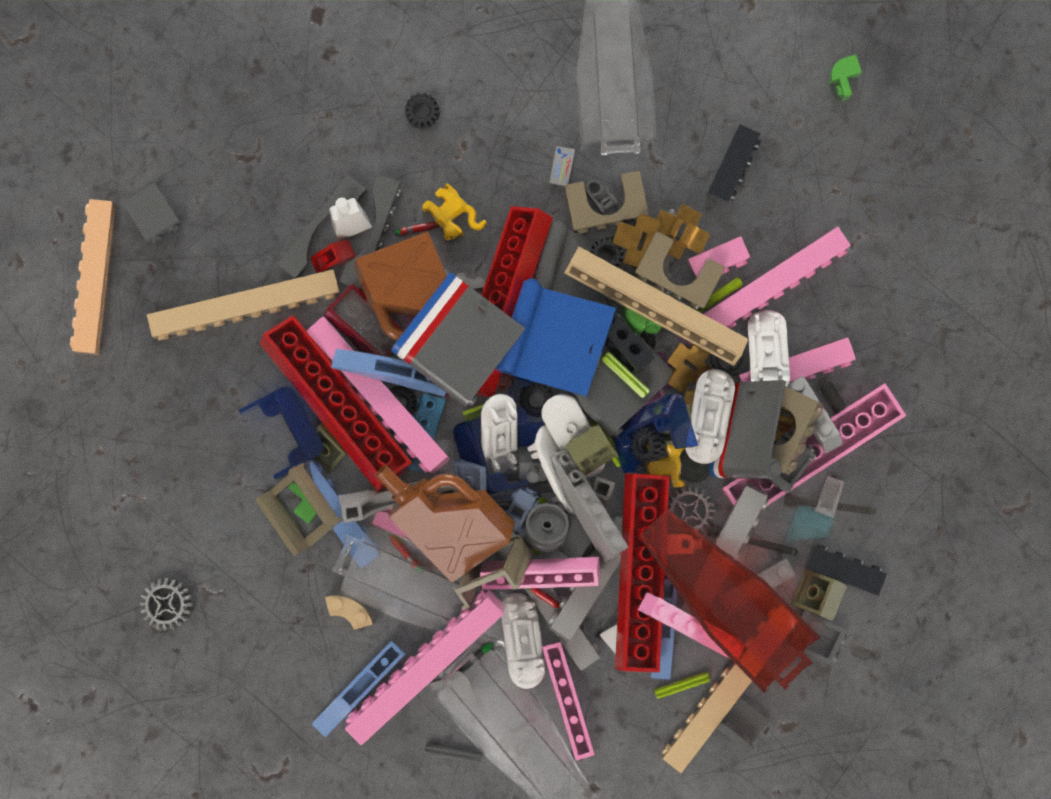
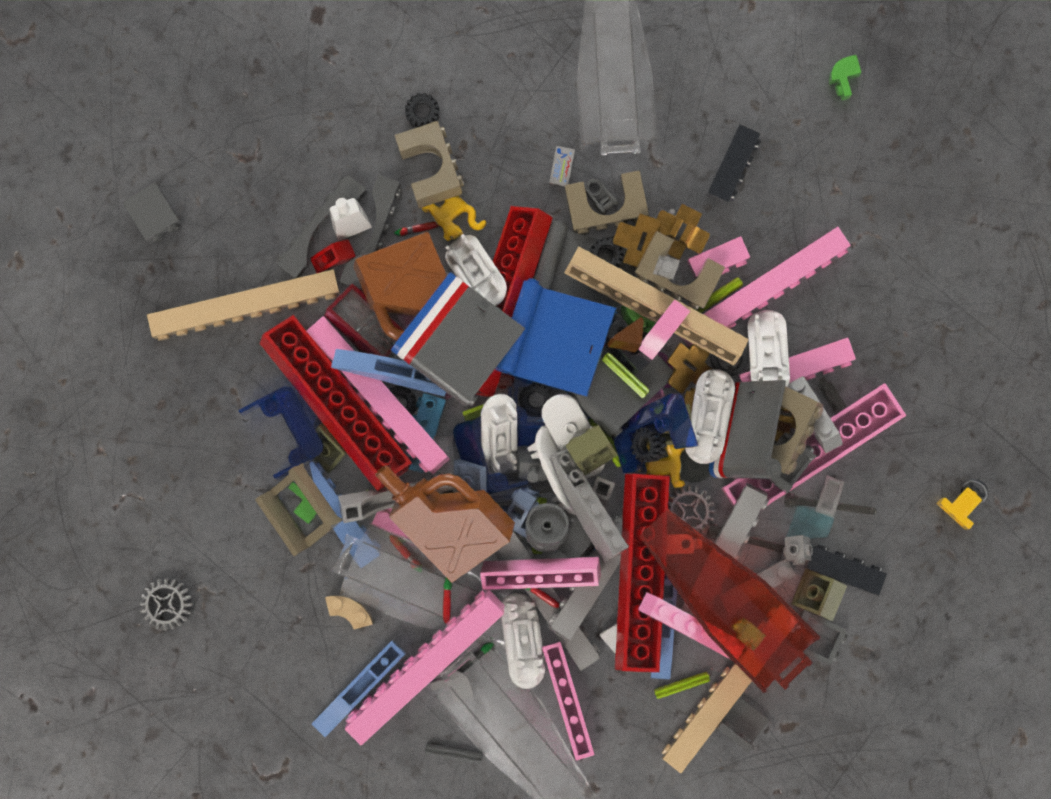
light nougat brick [70,199,116,355] -> none
dark tan piece [454,535,533,610] -> none
none -> dark tan arch [394,121,464,208]
none -> red piece [443,577,452,624]
none -> white piece [445,234,507,306]
none -> reddish brown slope [607,317,644,352]
none -> bright pink slope [638,300,690,360]
none -> light grey brick [653,255,680,280]
none -> clear yellow brick [733,618,766,651]
none -> light grey brick [783,535,813,565]
none -> yellow piece [936,479,988,530]

